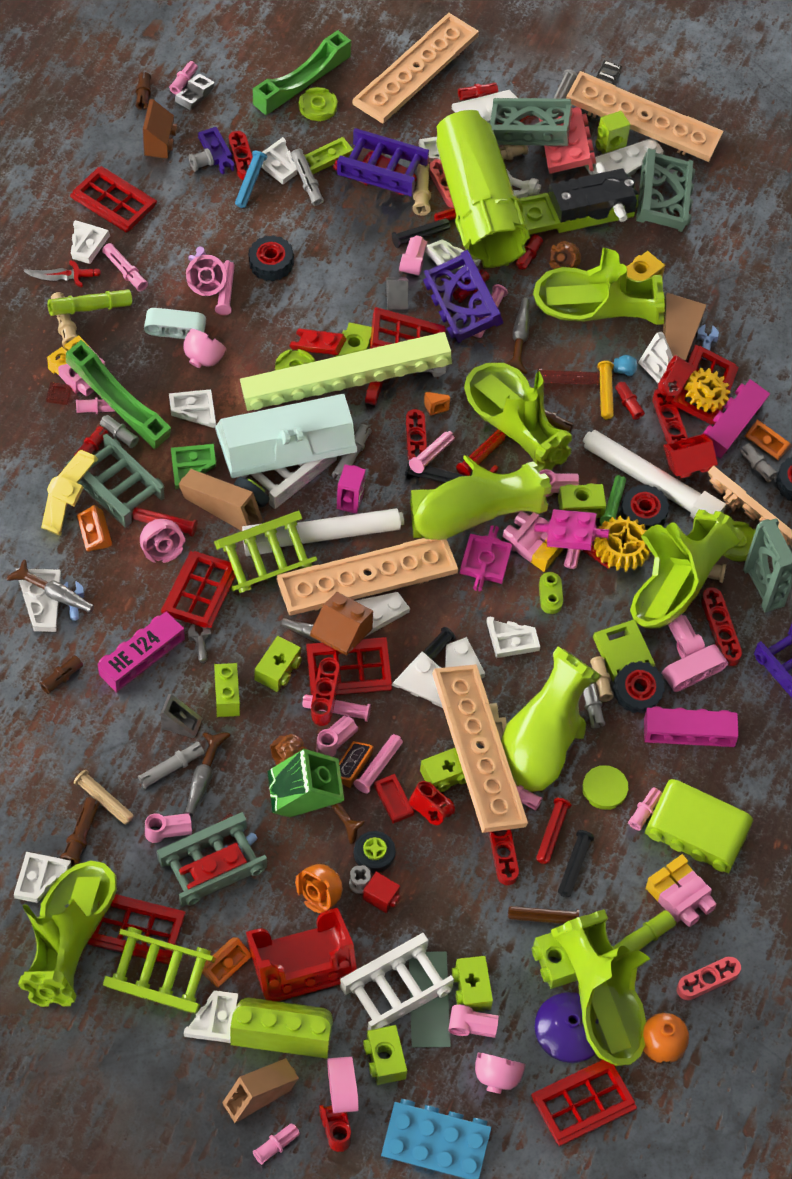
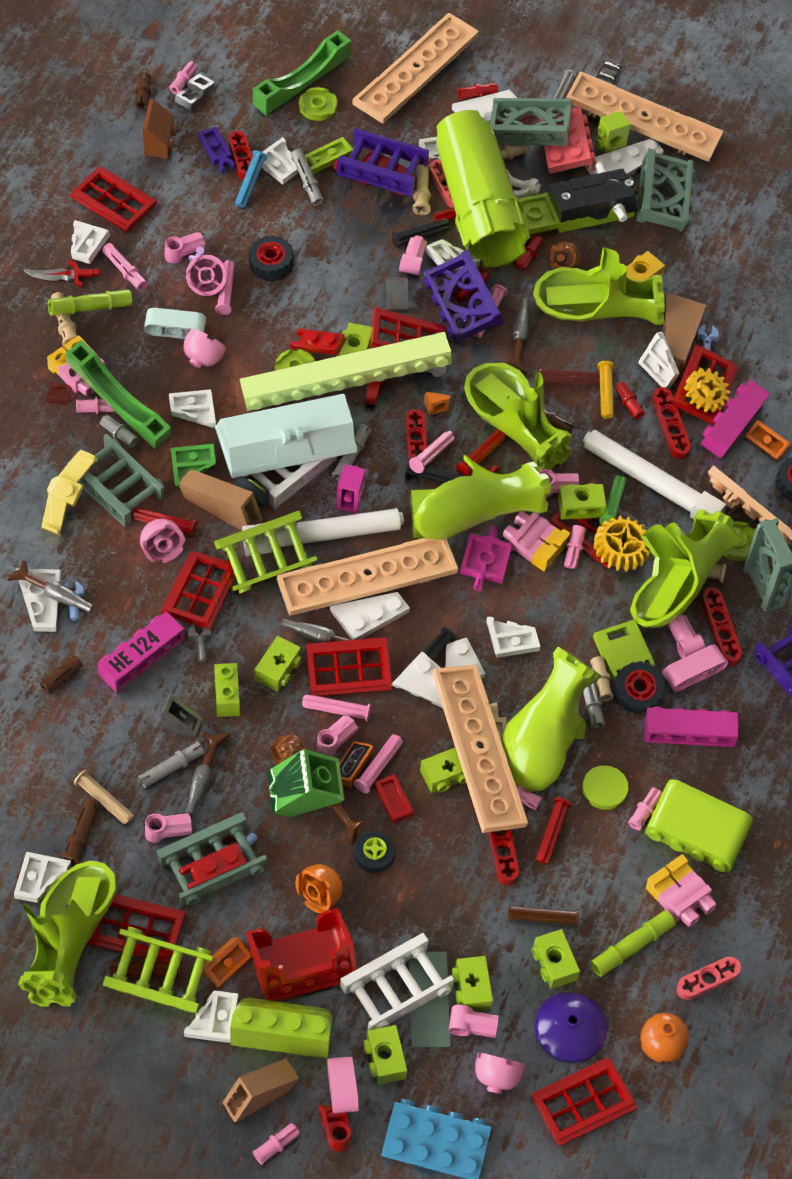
red axle [74,426,109,456] -> none
orange slope [77,505,112,552] -> none
light grey bush [189,148,214,171] -> none
dark orange slope [310,592,373,656] -> none
red beam [311,657,340,726] -> none
light grey bush [349,865,371,894] -> none
red brick [363,872,401,914] -> none
red piece [409,781,455,826] -> none
dark pink plate [534,509,609,551] -> none
lime plate [539,572,563,614] -> none
lime animal [551,909,651,1066] -> none
black axle [558,830,595,897] -> none
dark azure piece [613,355,637,377] -> none
black wheel [620,485,669,530] -> none
red piece [658,355,694,396] -> none
red brick [664,434,718,478] -> none
light grey pin [740,443,778,482] -> none
none -> clear red axle [109,961,182,980]
none -> bright pink piece [165,232,205,264]

